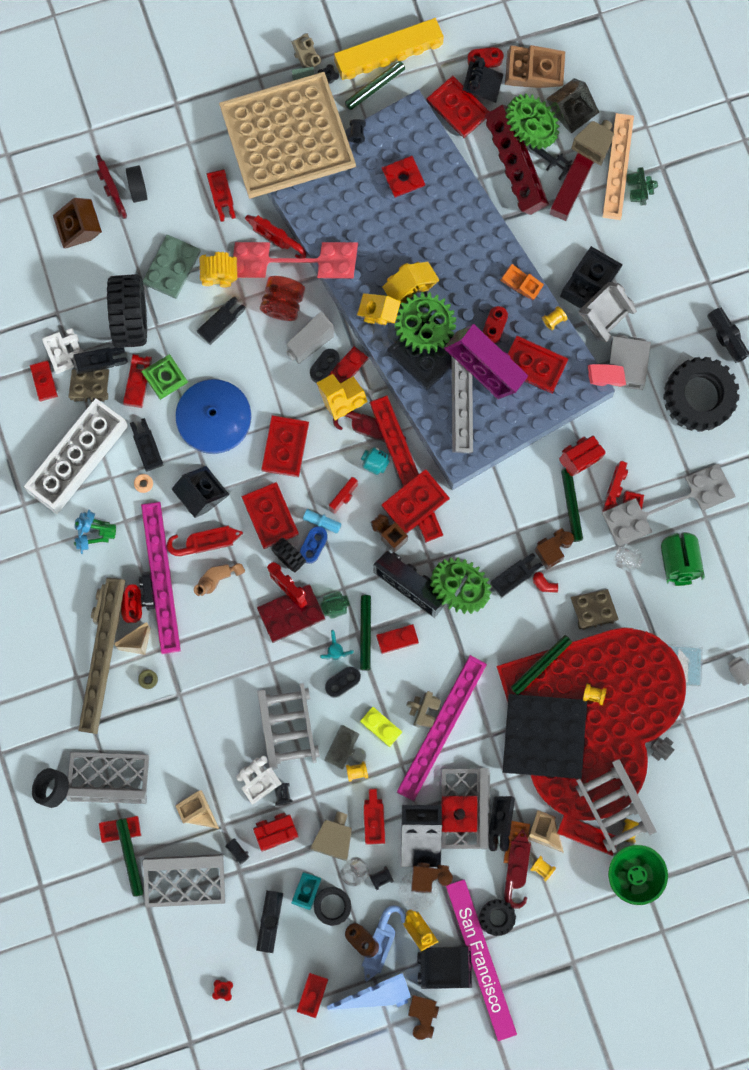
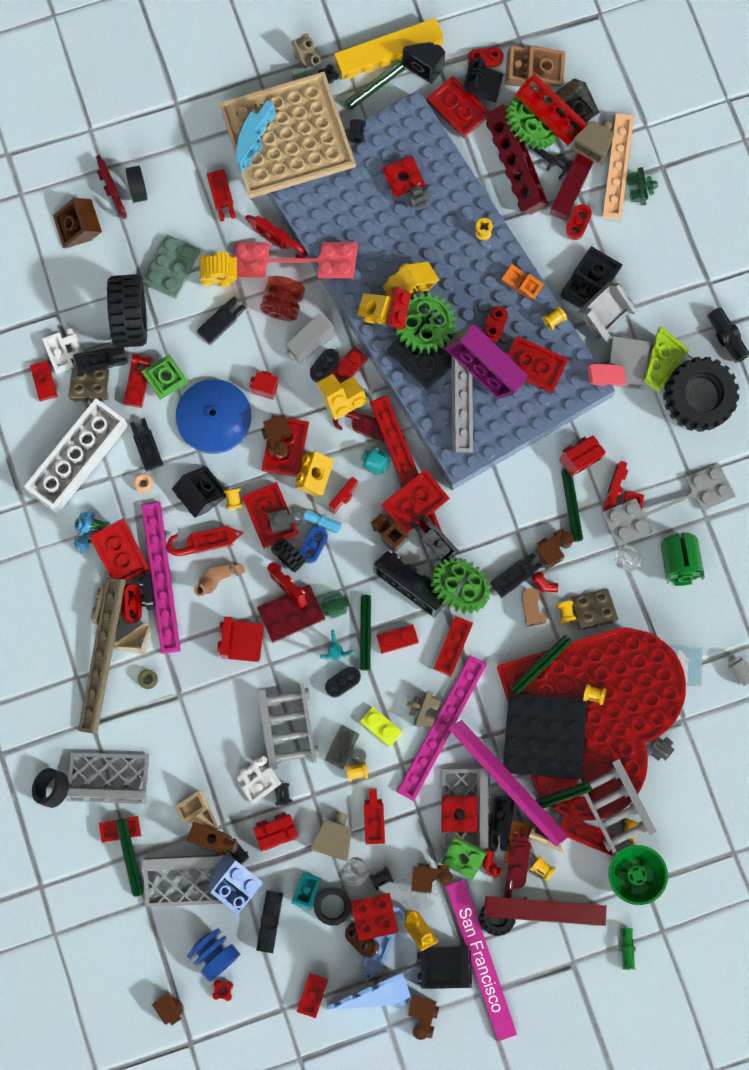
black slope [401,805,442,867] -> none
none -> red plate [89,518,150,582]
none -> reddish brown brick [152,993,184,1026]
none -> reddish brown torso [187,822,238,855]
none -> blue wheel [187,928,241,982]
none -> medium blue slope [209,854,263,914]
none -> red bracket [217,616,264,662]
none -> yellow bush [223,488,243,509]
none -> medium azure slope [236,100,276,173]
none -> red brick [249,371,279,400]
none -> reddish brown brick [261,415,291,459]
none -> dark grey plate [268,509,304,534]
none -> yellow brick [295,451,334,496]
none -> red bracket [351,893,398,941]
none -> red plate [386,287,411,330]
none -> black slope [402,42,446,84]
none -> dark grey gear [407,185,430,211]
none -> black hinge [411,514,459,561]
none -> red plate [433,616,473,677]
none -> bright green piece [441,836,487,880]
none -> dark pink tile [449,720,569,847]
none -> yellow bush [475,218,493,240]
none -> red arm [482,849,502,878]
none -> dark red slope [484,896,607,926]
none -> red fence [515,73,587,145]
none -> medium nougat leg [522,588,546,627]
none -> dark green axle [536,781,592,809]
none -> yellow bush [556,601,577,624]
none -> red plate [566,204,592,240]
none -> green pin [619,928,636,970]
none -> lime wing [643,326,689,392]

